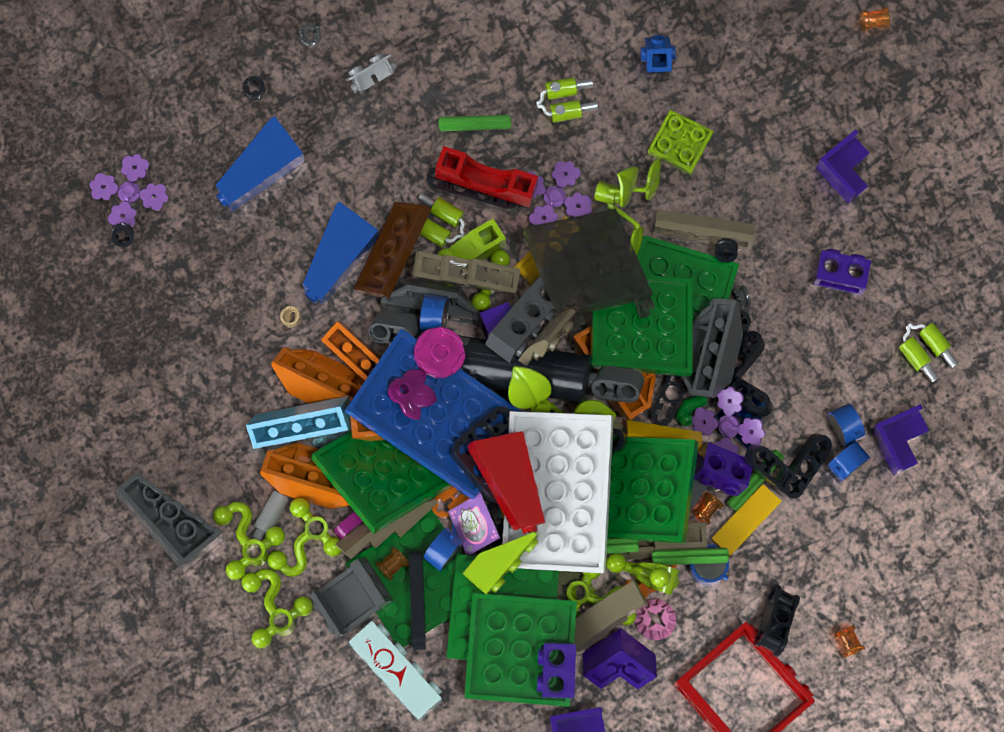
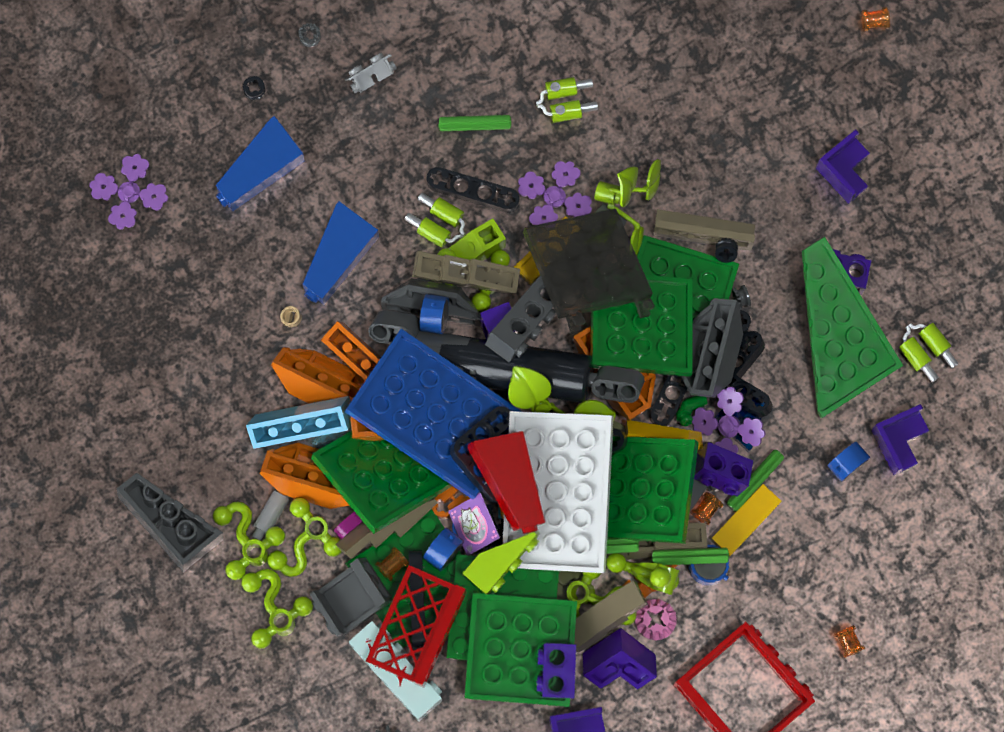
black bush [111,222,134,247] -> none
reddish brown tile [353,202,431,298] -> none
magenta plate [388,370,437,420] -> none
dark pink tile [414,327,465,378] -> none
red arch [435,146,538,208] -> none
dark tan slope [518,309,576,366] -> none
blue brick [640,35,676,72] -> none
lime tile [648,110,714,175] -> none
black beam [745,434,832,499] -> none
black piece [753,584,800,657] -> none
blue piece [828,404,866,447] -> none
none -> red fence [366,565,467,688]
none -> green wing [802,237,903,418]

